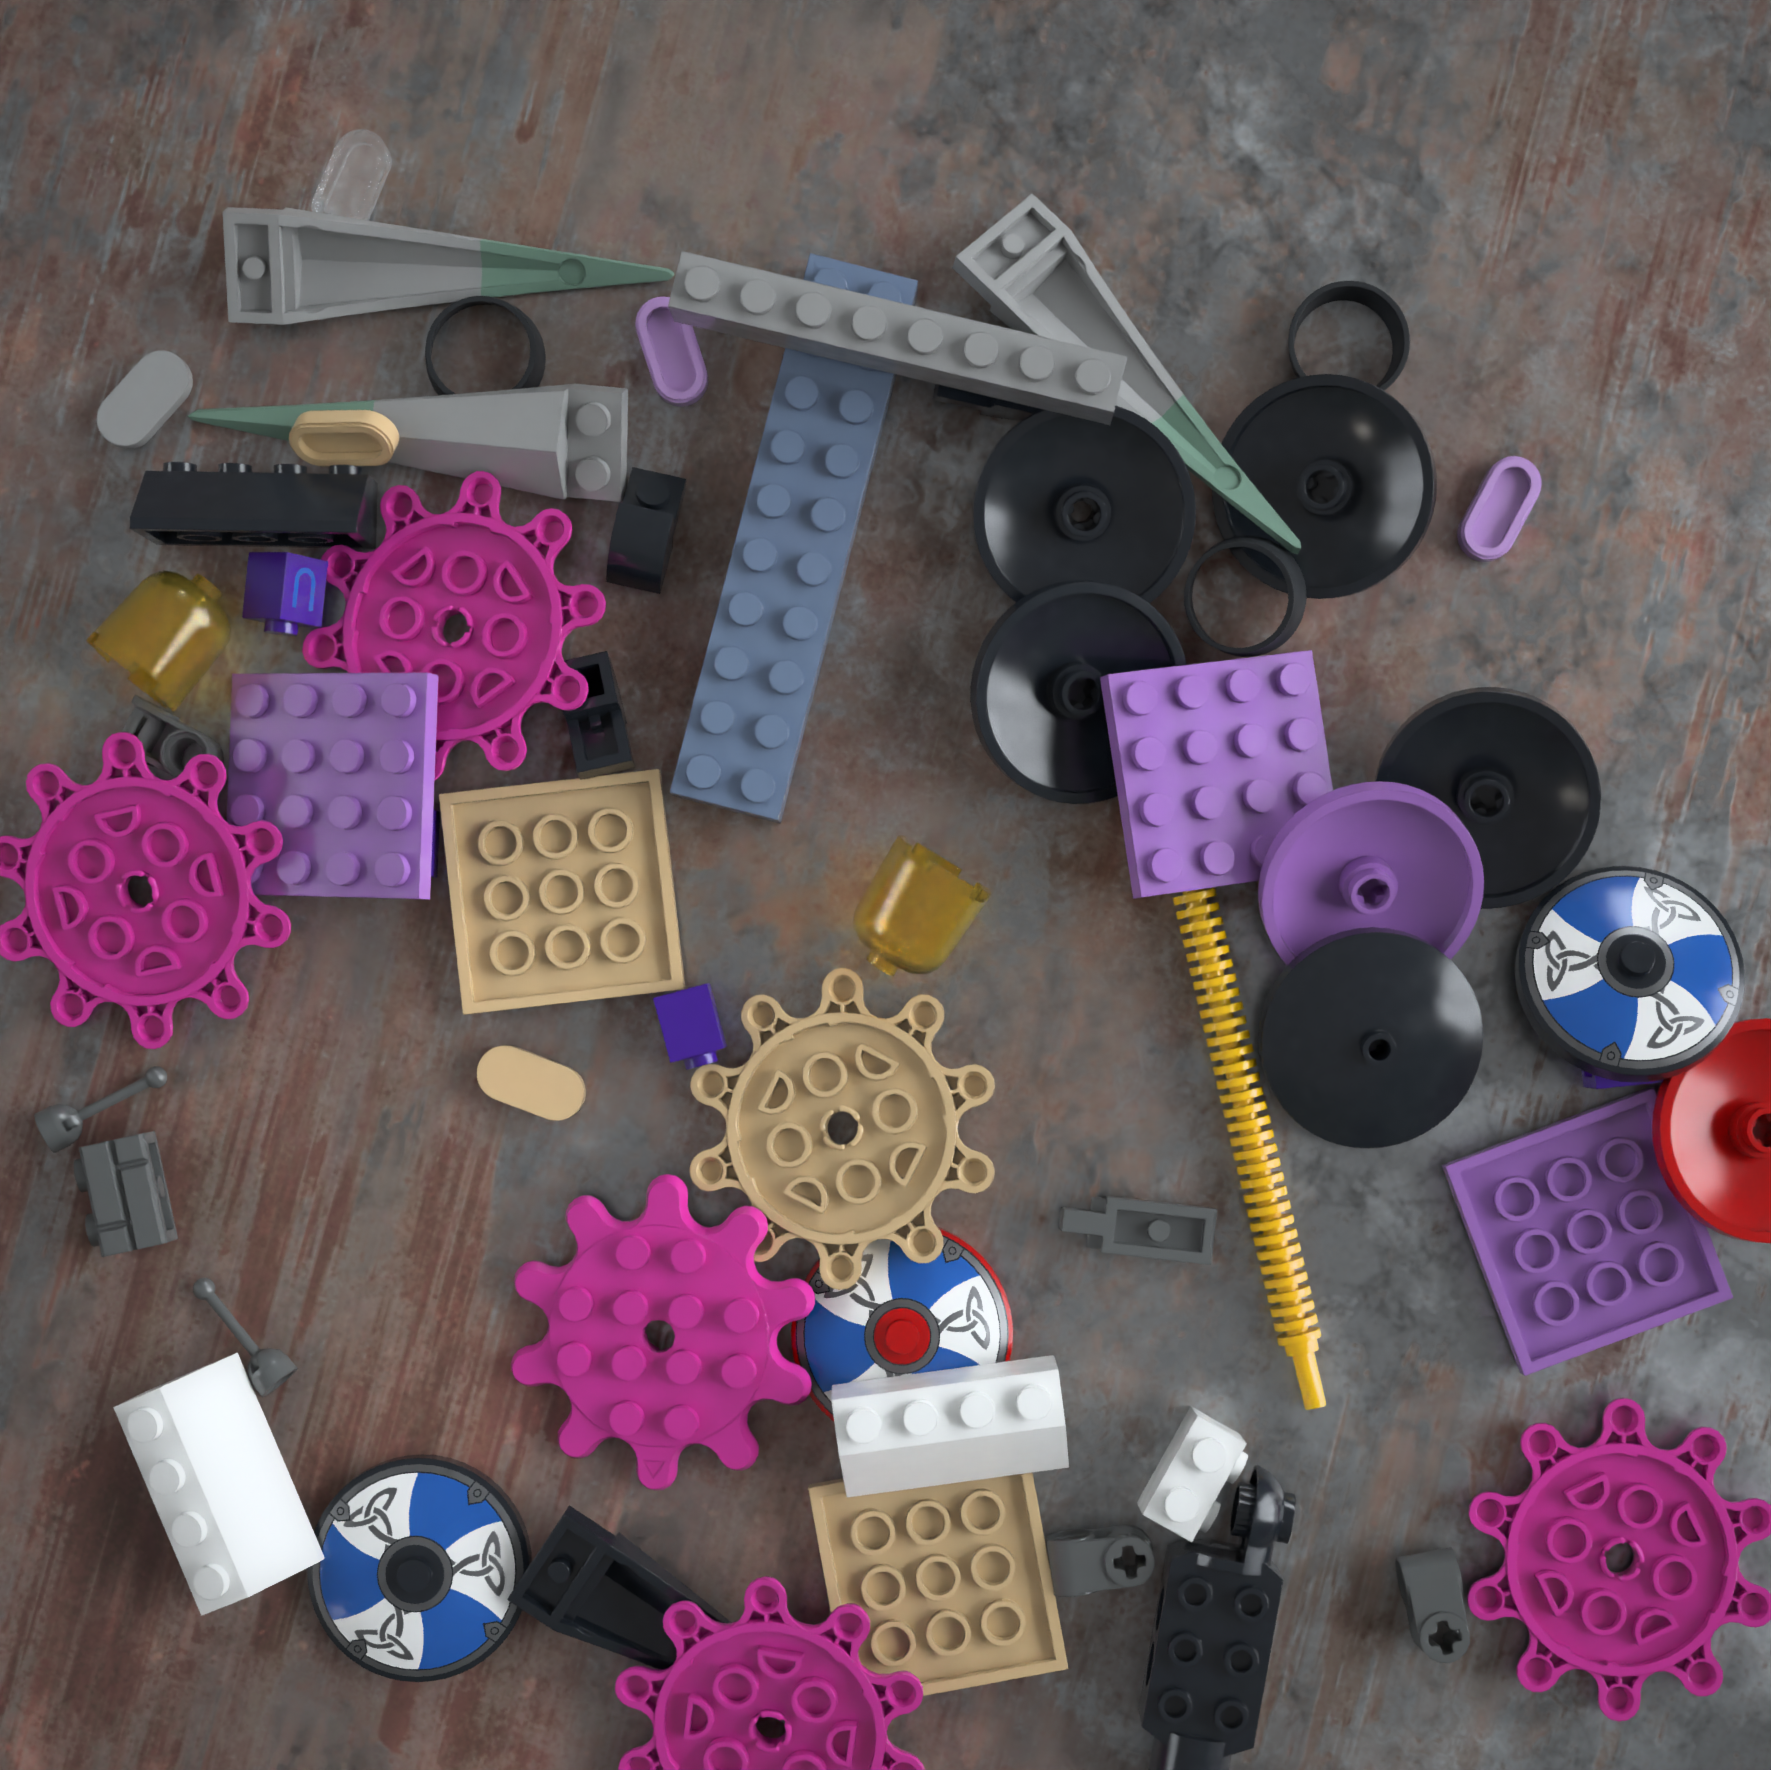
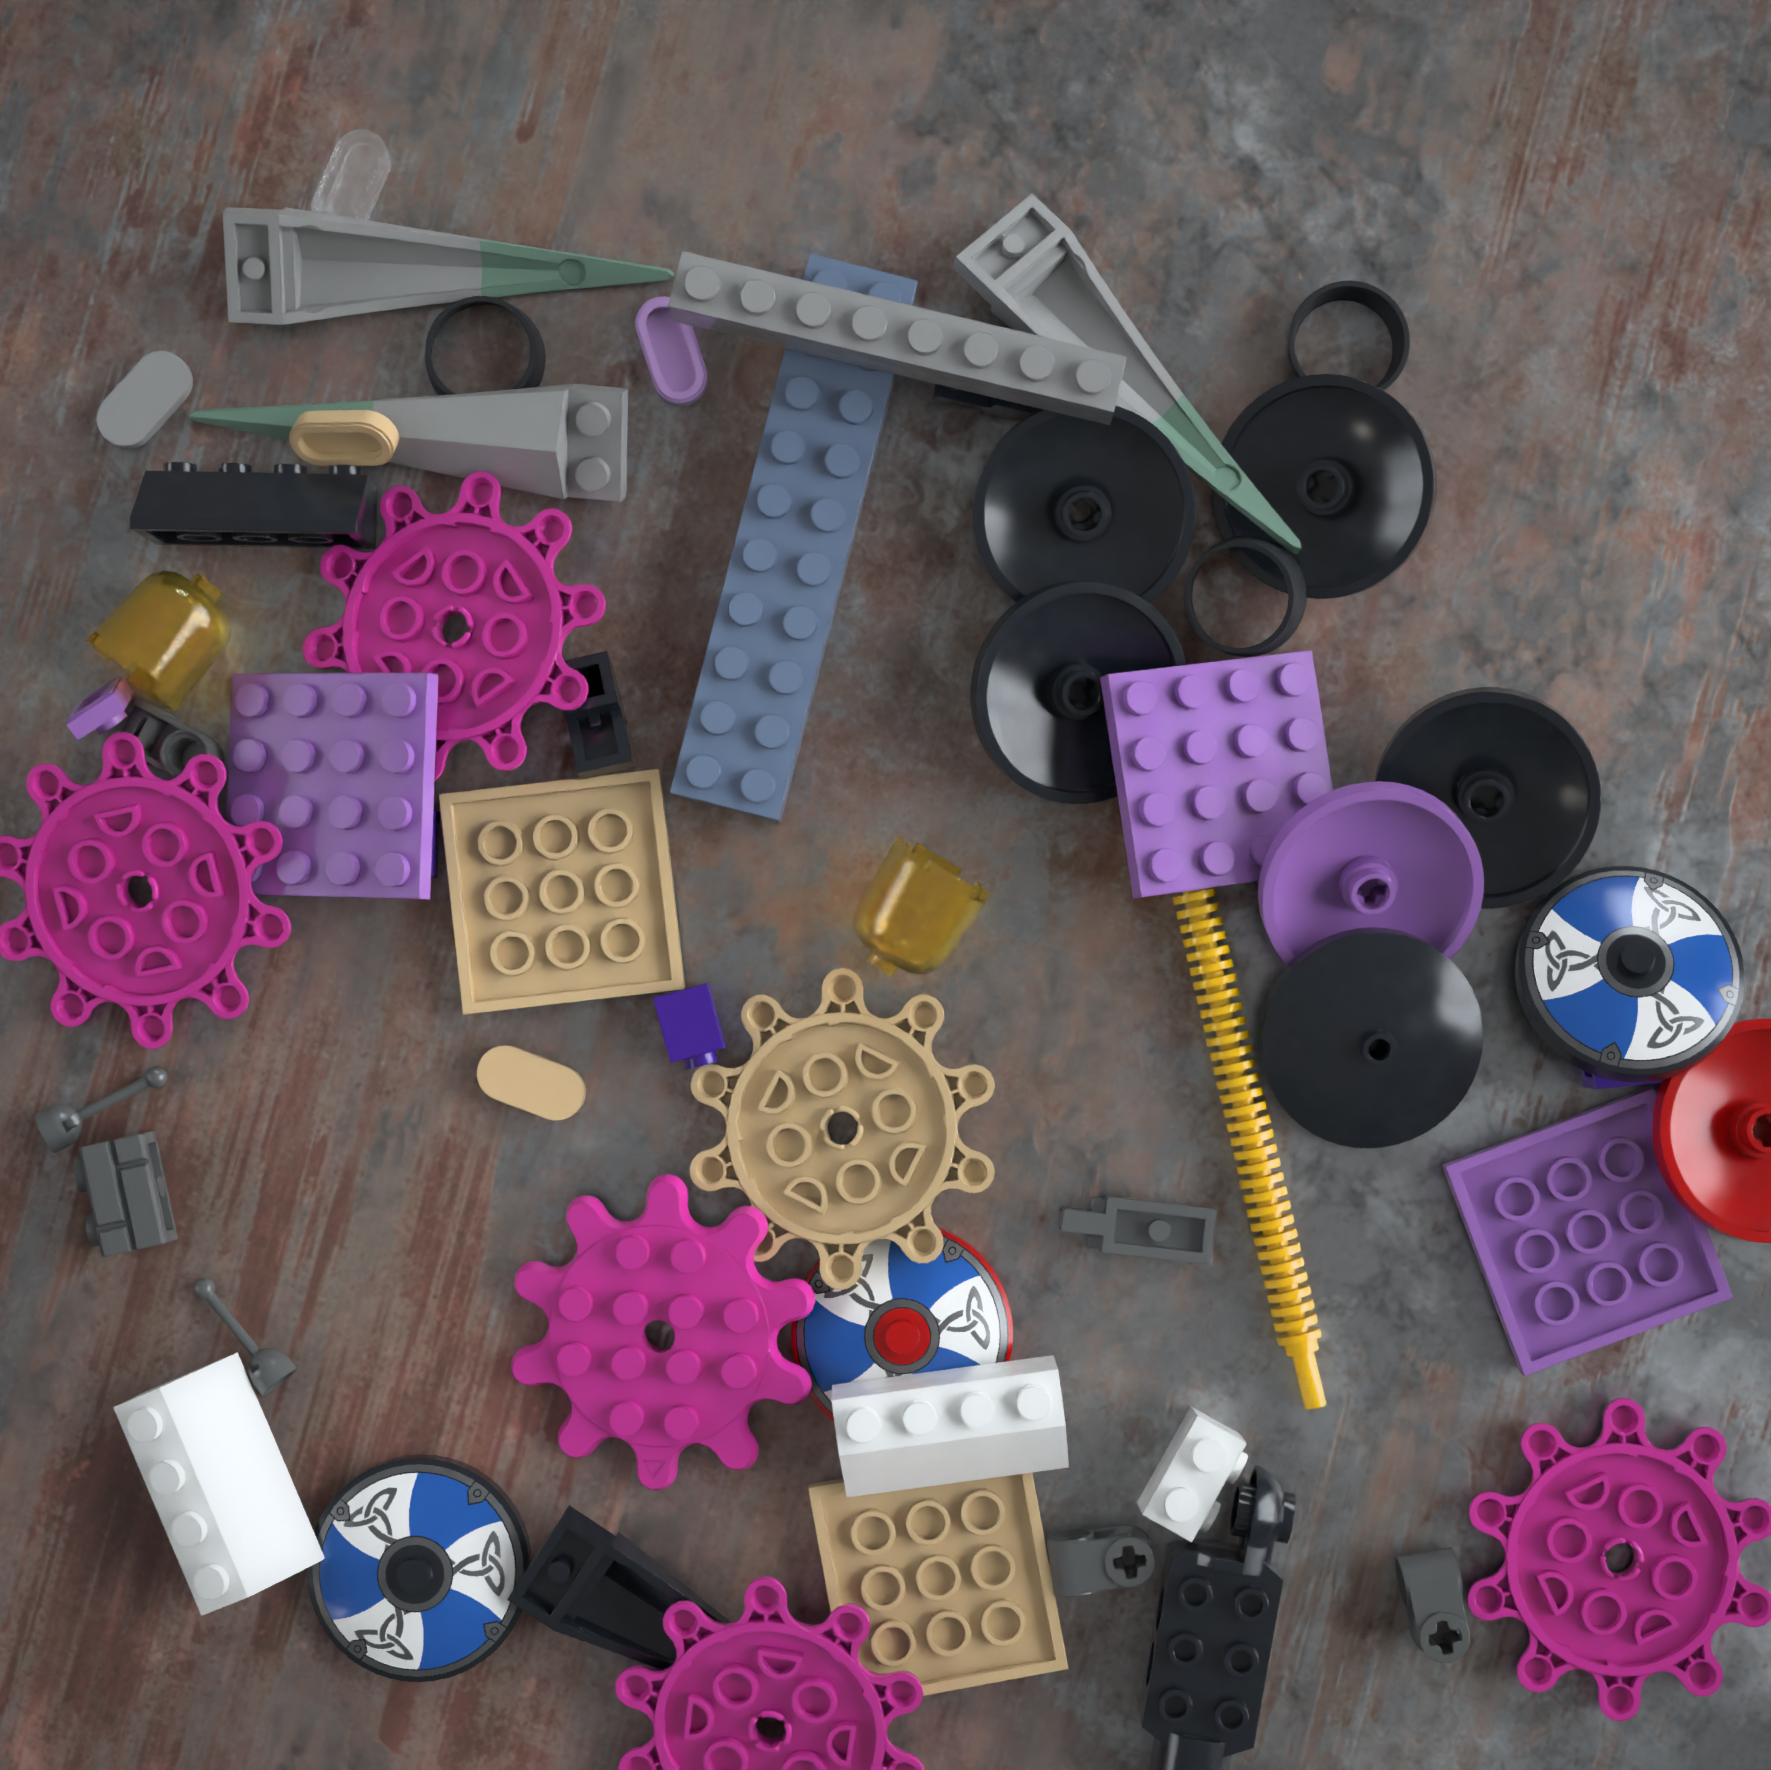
dark purple brick [242,552,328,636] -> none
black brick [606,467,686,594] -> none
lavender tile [1457,456,1542,562] -> none
none -> medium lavender plate [66,676,134,740]

